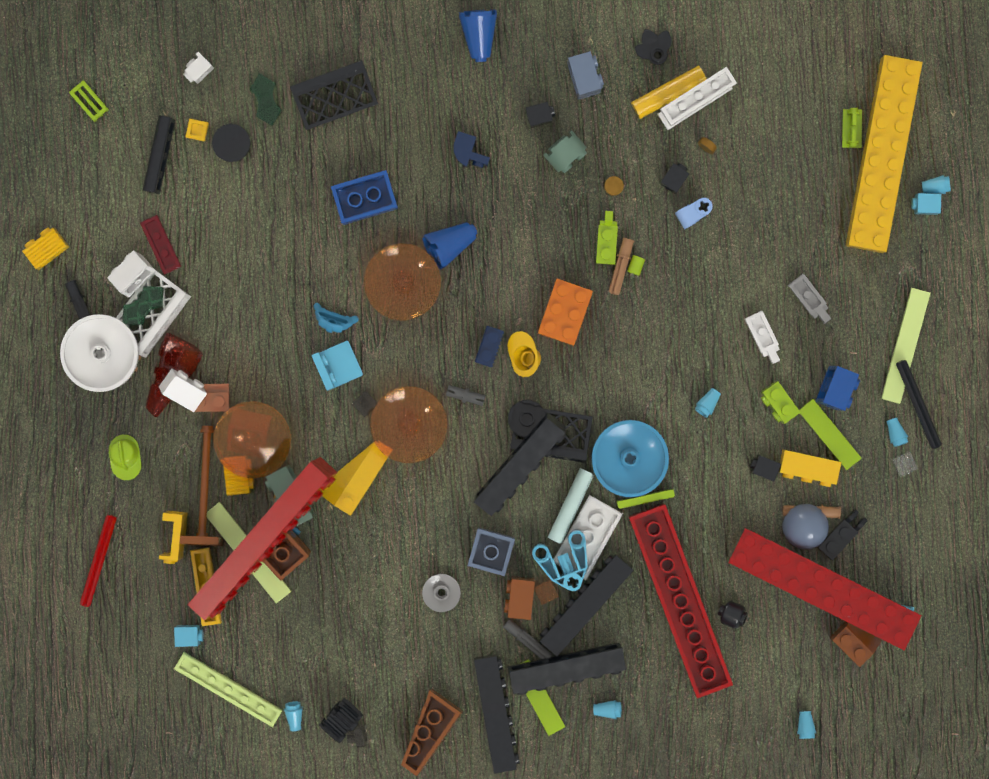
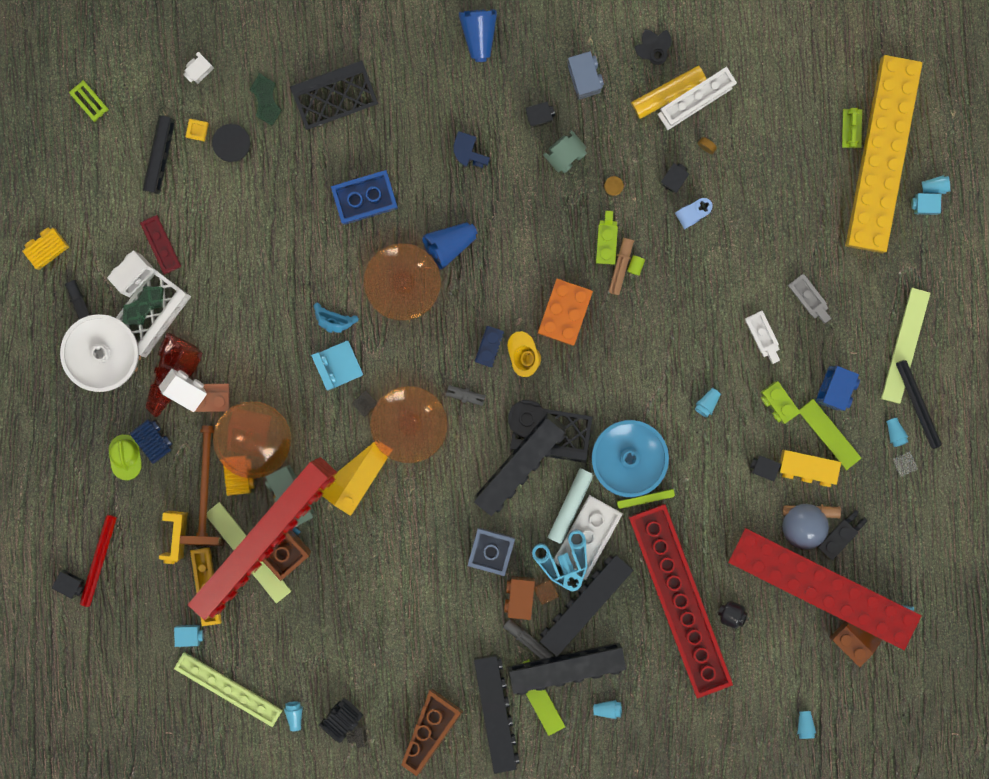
light grey dish [422,574,461,612] -> none
none -> black brick [52,570,84,599]
none -> dark blue brick [129,419,173,464]

